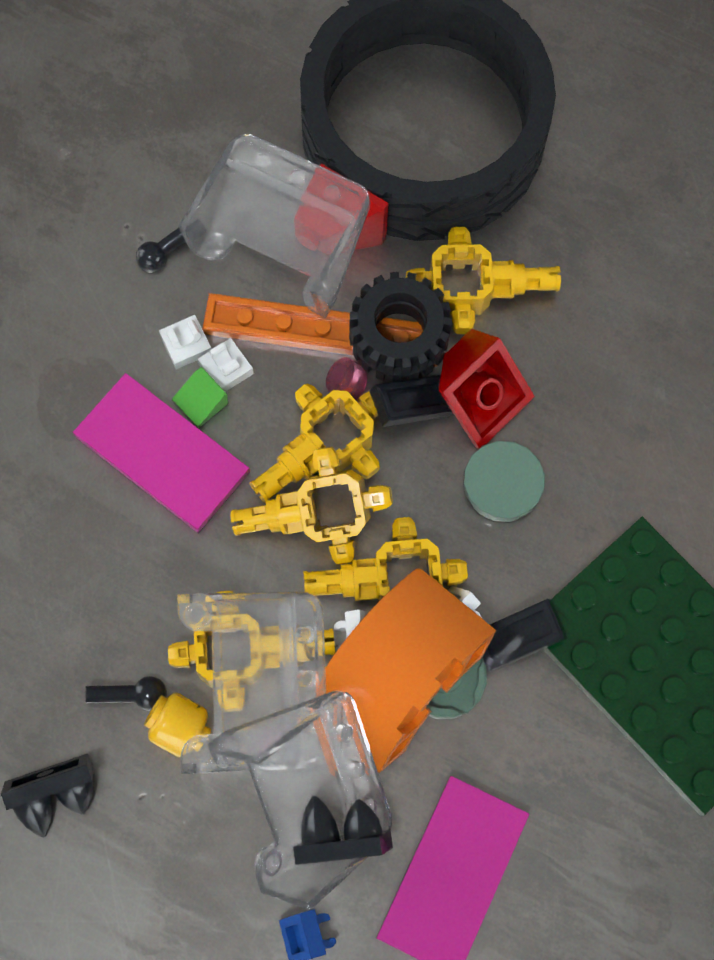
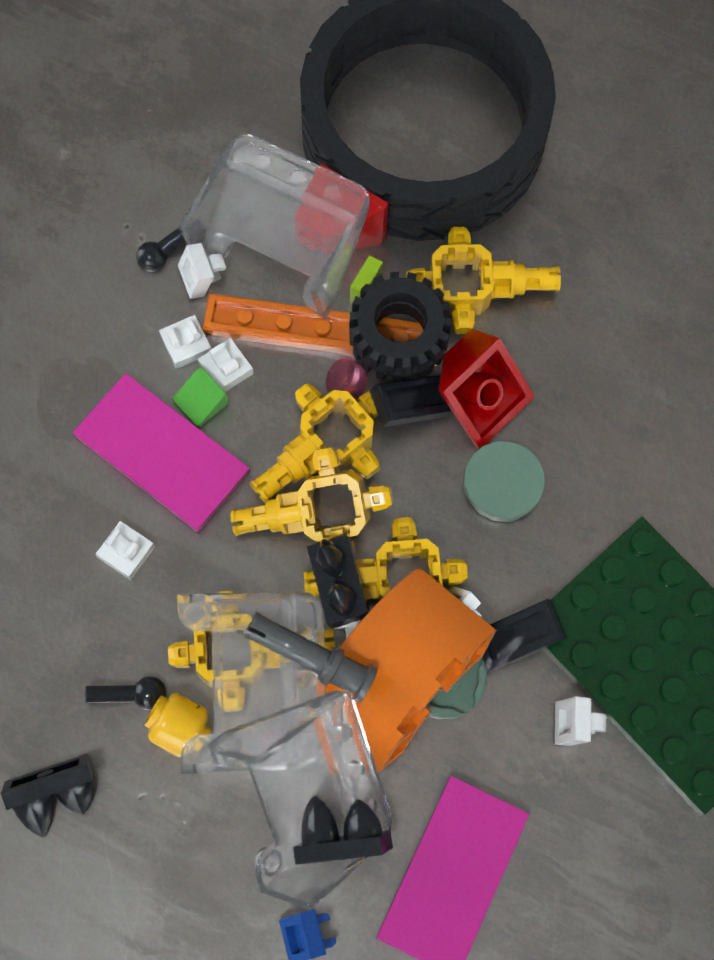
none -> white tile [96,521,155,580]
none -> white tile [177,243,227,299]
none -> dark grey pin [243,611,378,703]
none -> black tile [307,534,370,629]
none -> lime tile [350,255,383,304]
none -> white tile [555,696,606,746]

